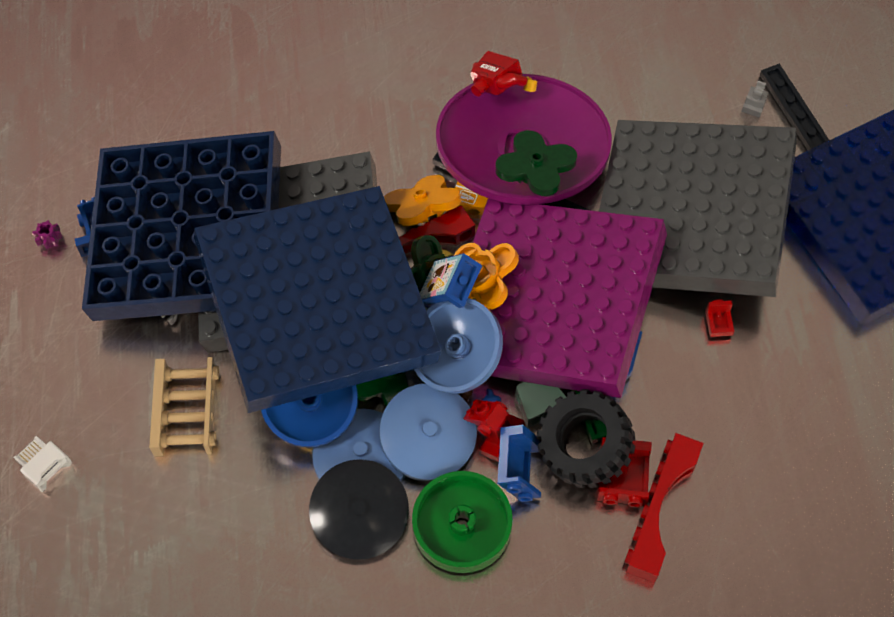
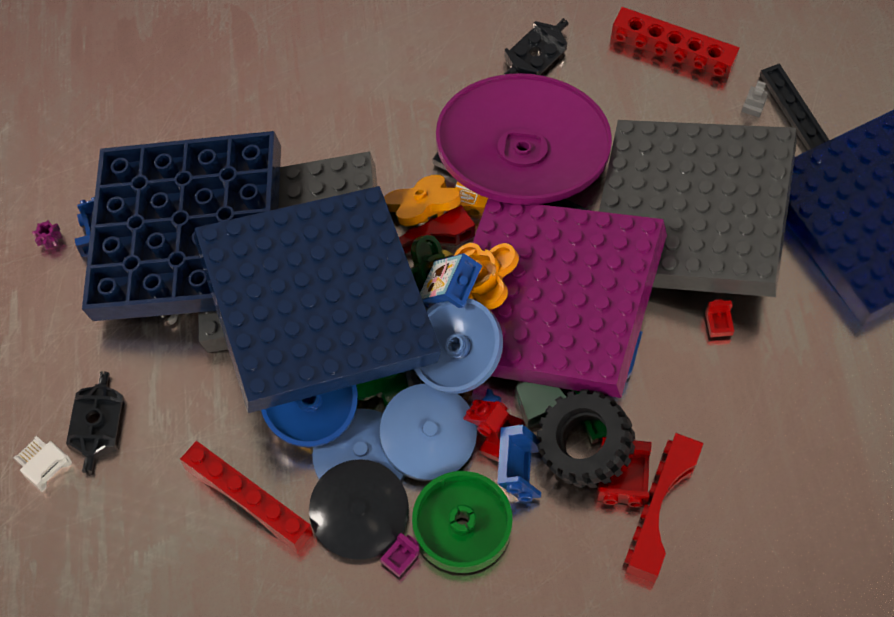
tan fence [149,357,219,457] -> none
red torso [471,51,537,97] -> none
dark green plant [495,130,577,196] -> none
none -> black plate [66,371,125,474]
none -> red arch [180,440,313,553]
none -> magenta bracket [380,533,420,577]
none -> black plate [502,18,569,75]
none -> red brick [611,7,740,79]

